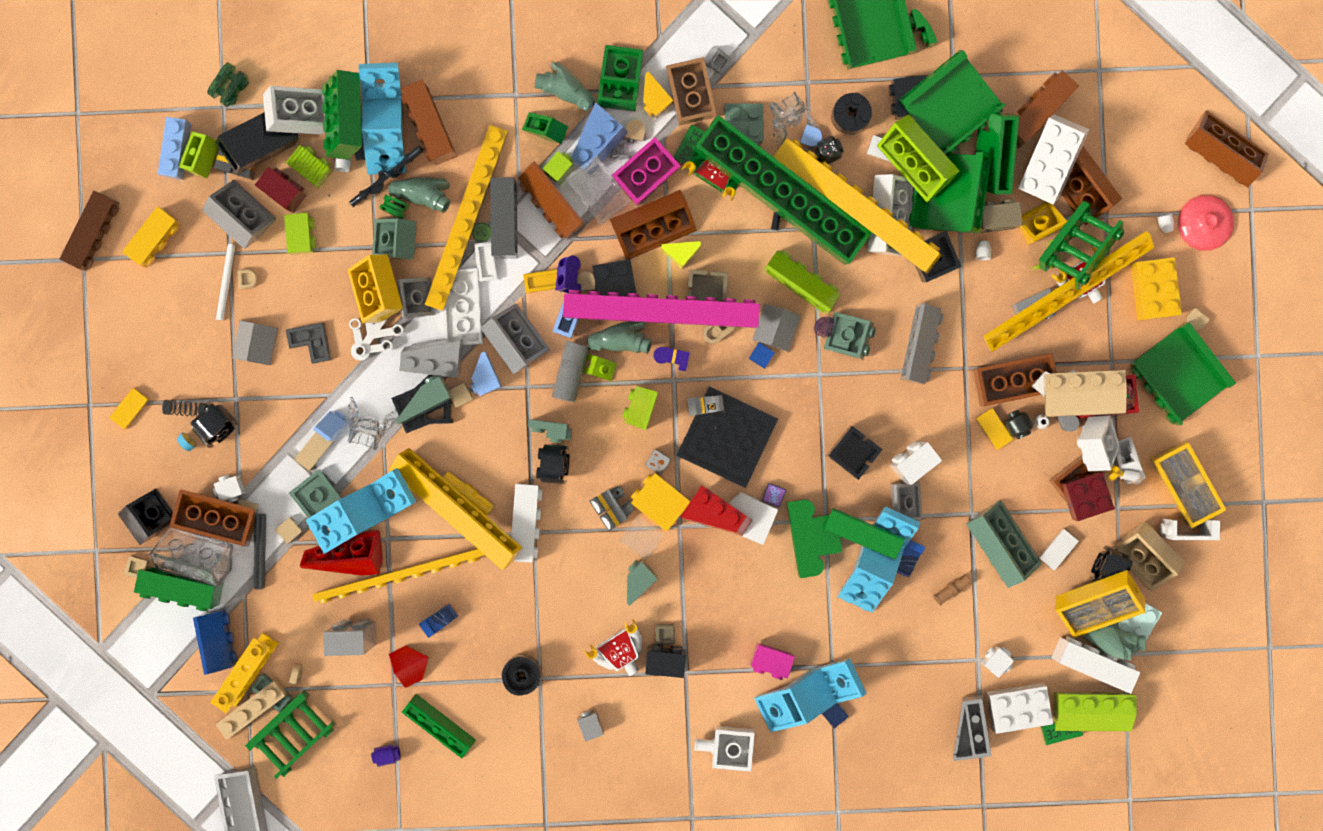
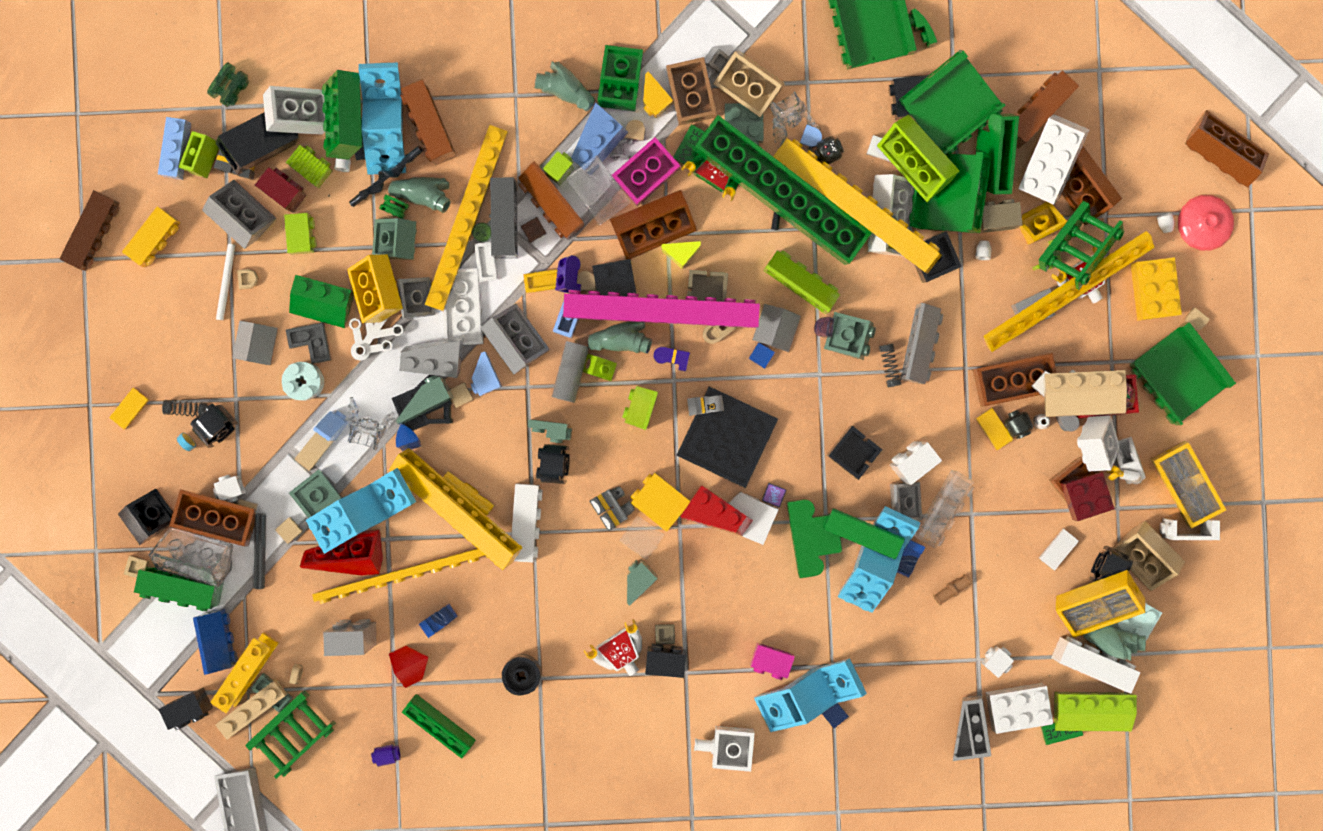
green slope [522,112,568,144] -> none
light grey brick [577,709,604,742] -> none
light grey slope [645,449,671,475] -> none
black brick [831,93,872,135] -> none
sand green slope [966,500,1042,588] -> none
none -> black brick [158,687,213,731]
none -> light aqua brick [282,362,325,401]
none -> green slope [289,275,354,328]
none -> blue tile [396,424,422,451]
none -> reddish brown tile [521,217,547,243]
none -> tan slope [713,50,785,117]
none -> dark grey piece [879,344,902,388]
none -> clear slope [914,470,974,549]

